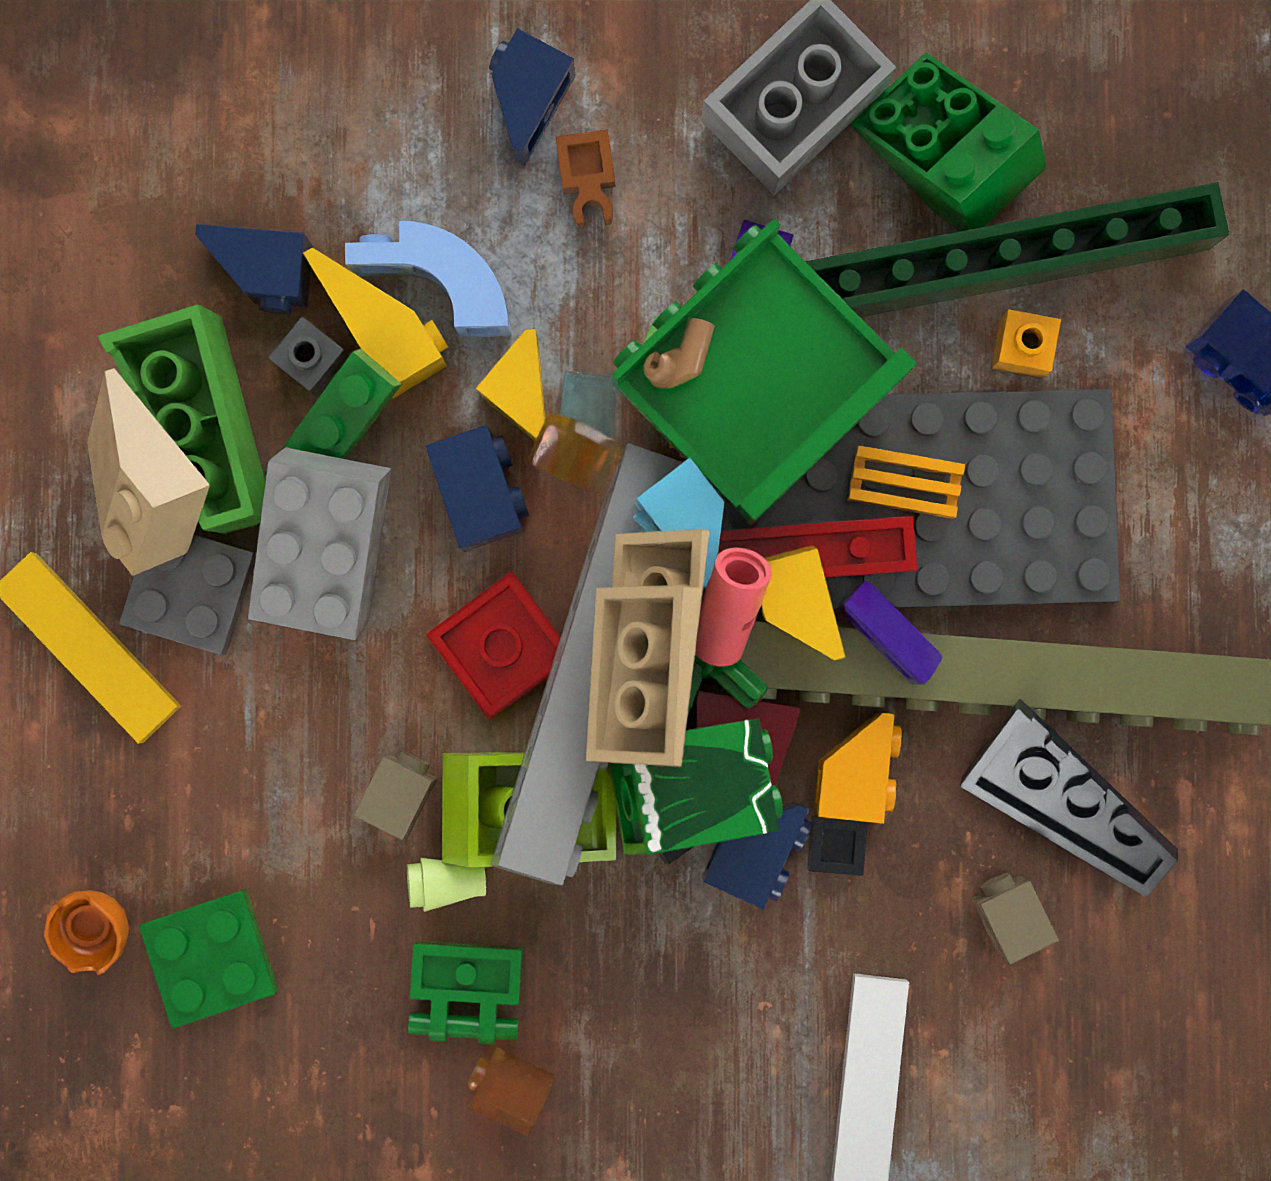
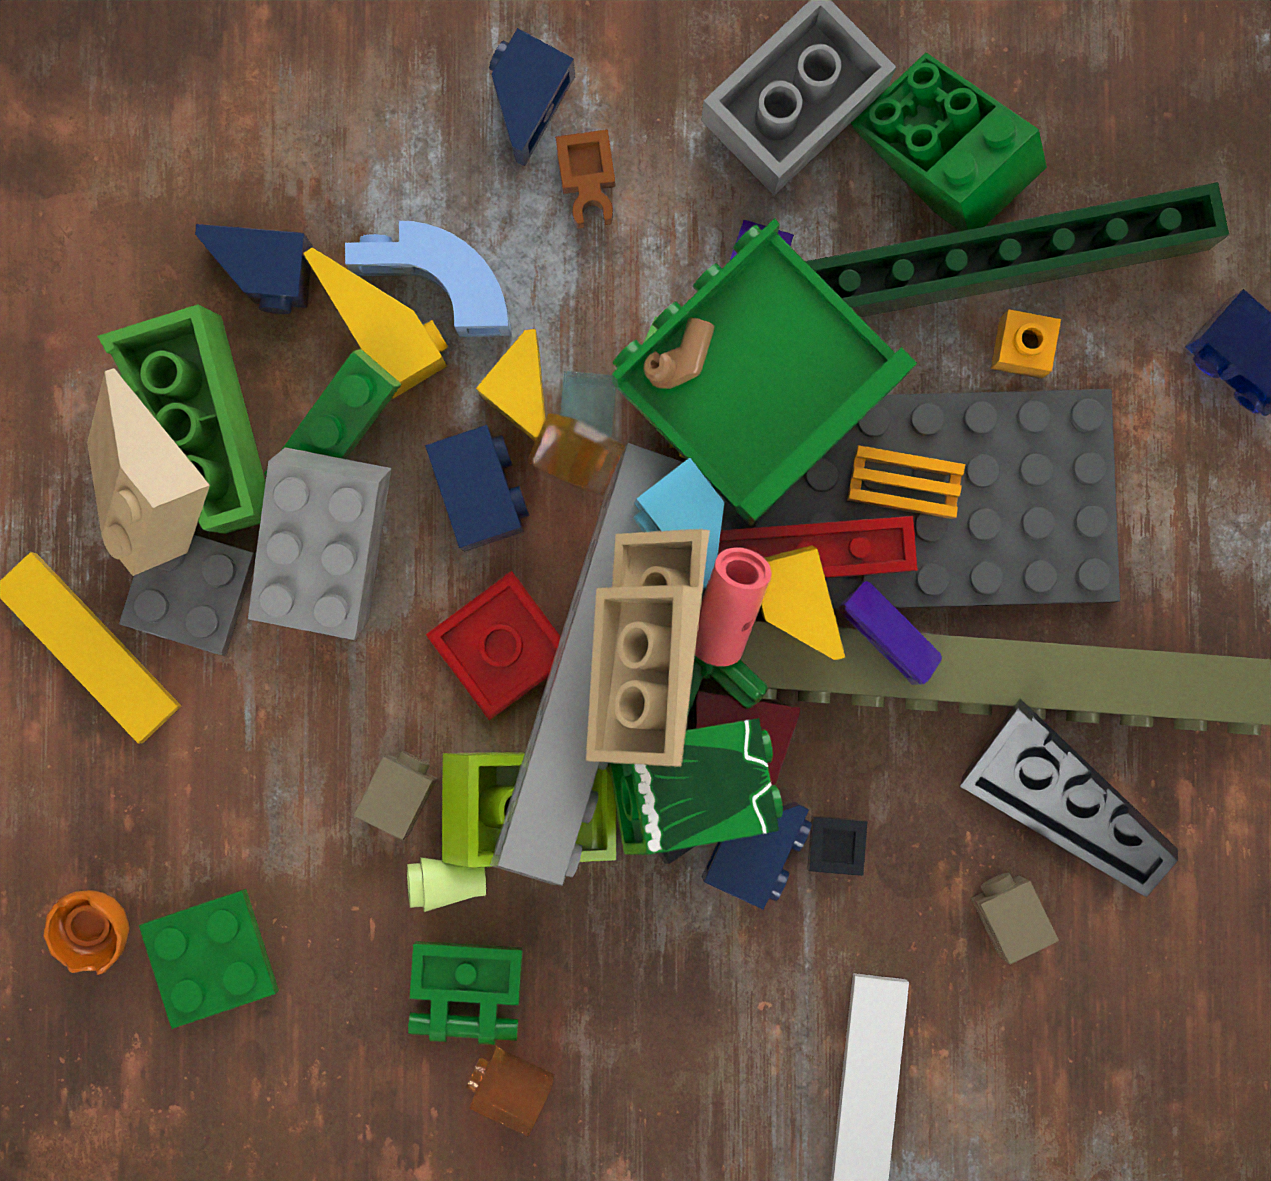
dark grey plate [269,317,349,398] -> none
light orange slope [813,712,902,824] -> none

